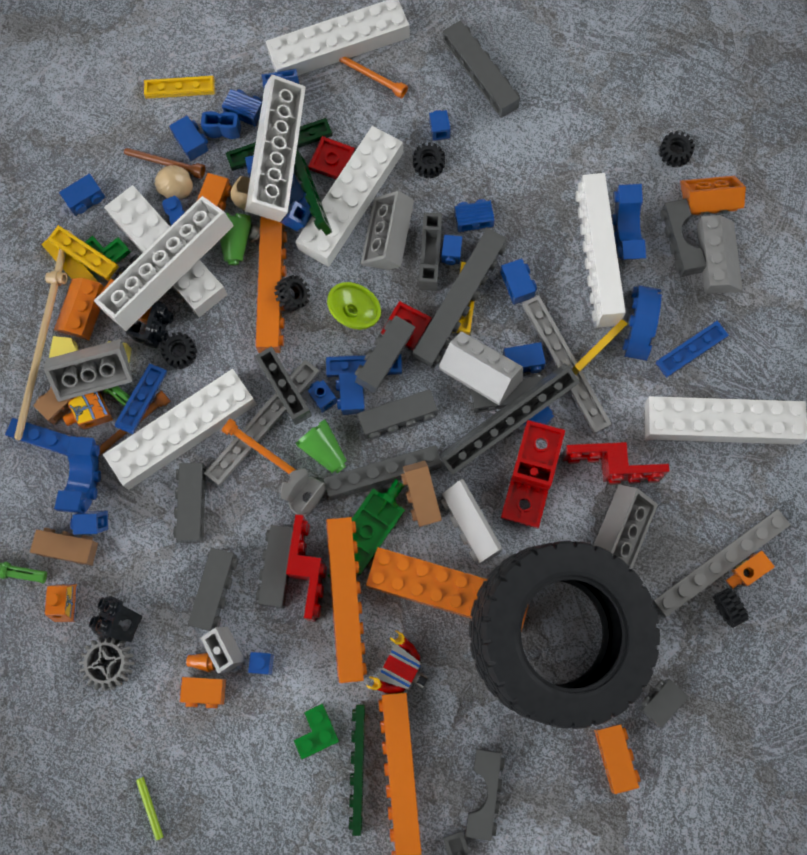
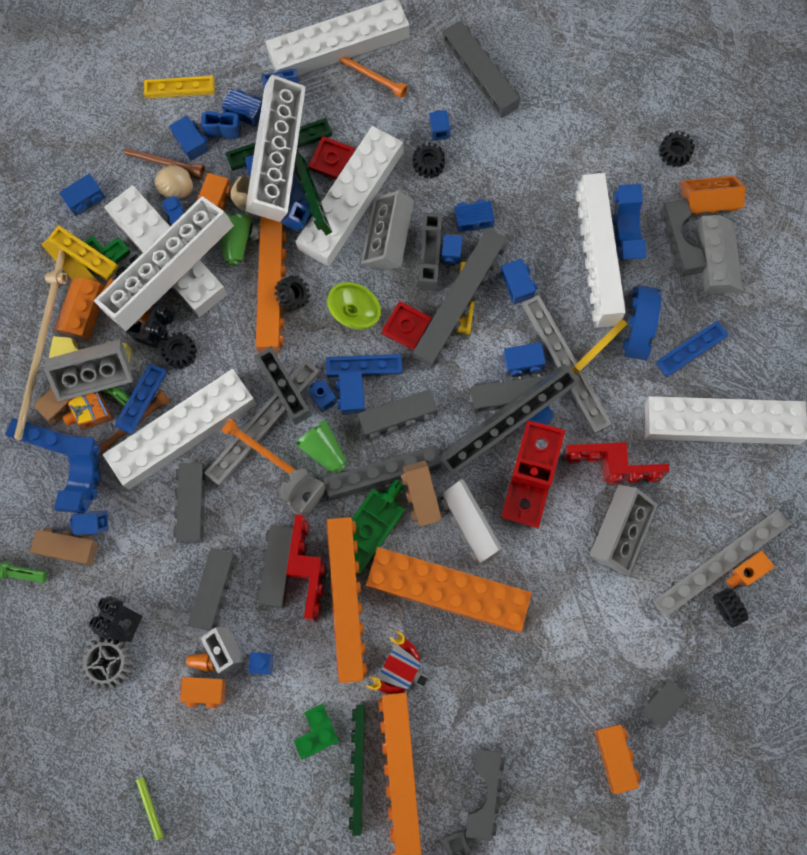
orange torso [45,584,77,622] -> none
dark grey brick [355,316,415,394] -> none
slope [439,331,523,406] -> none
black tyre [469,541,660,729] -> none

